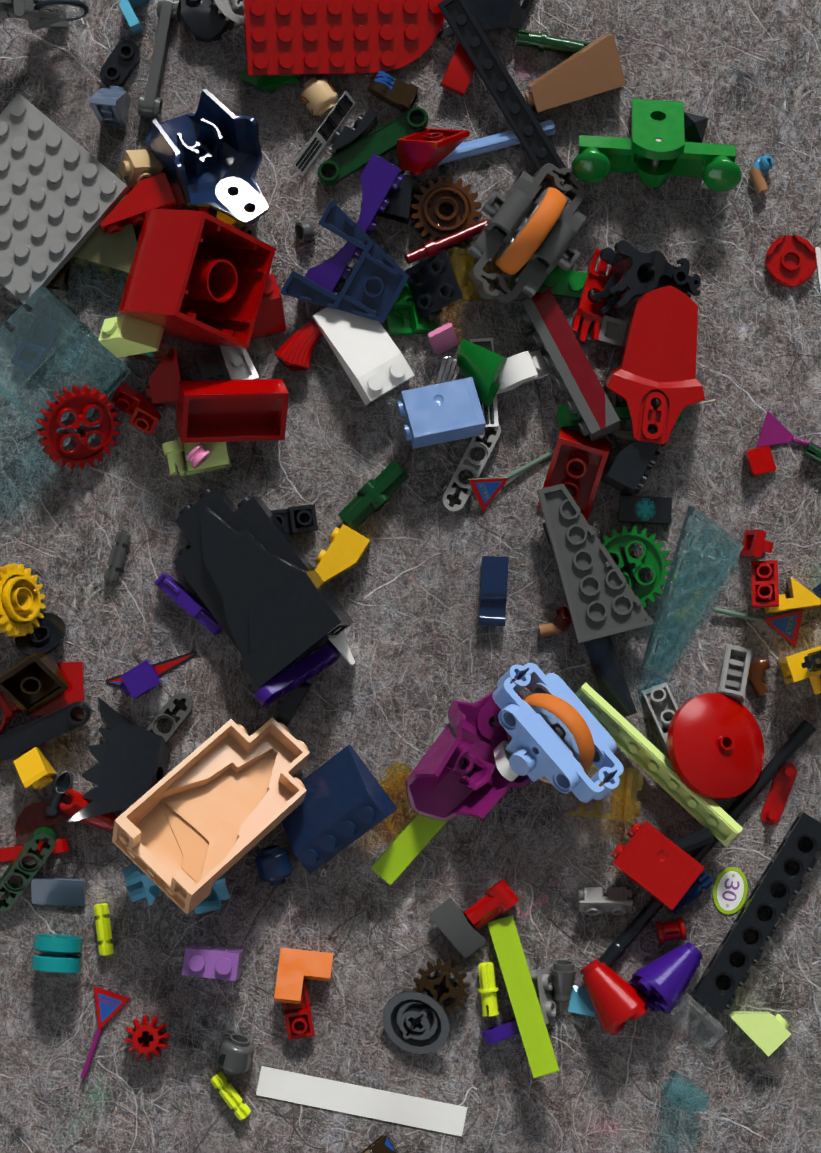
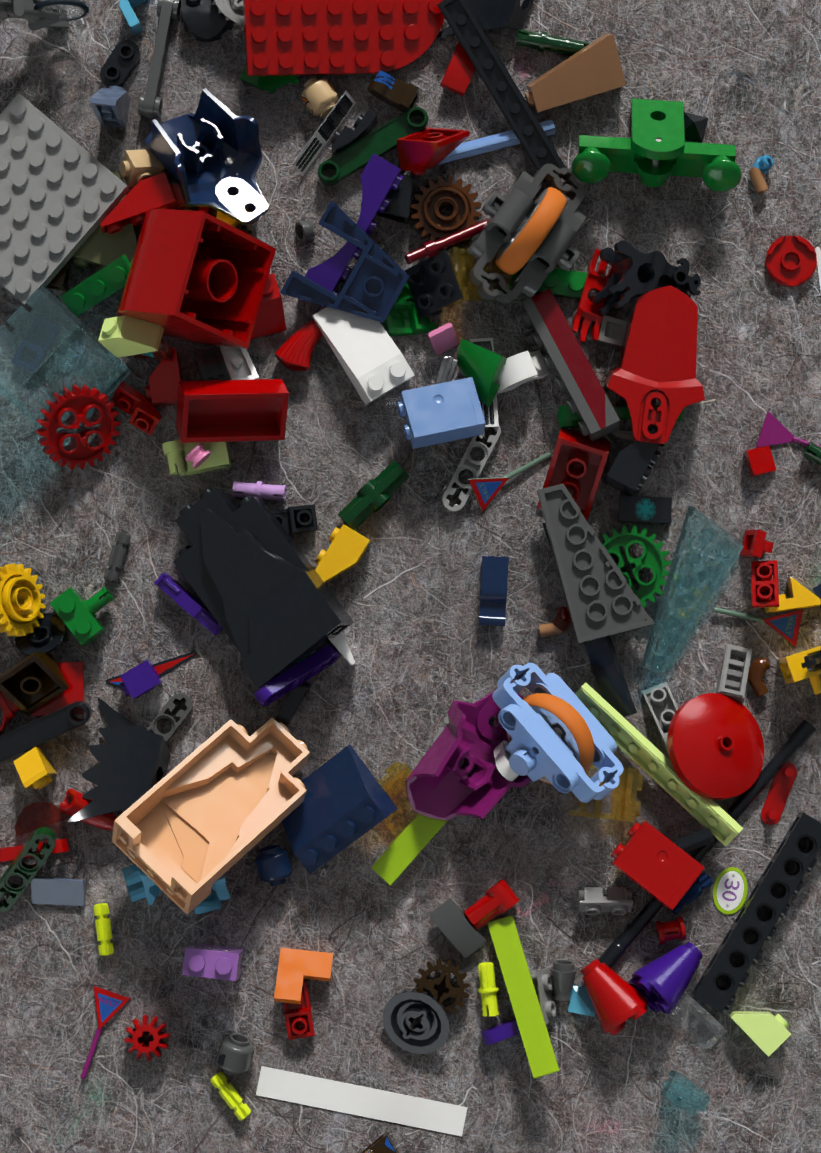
teal wheel [31,934,83,973] -> none
black piece [44,771,73,819] -> none
none -> green brick [50,586,114,647]
none -> green plate [60,254,131,318]
none -> lavender pin [232,481,287,502]

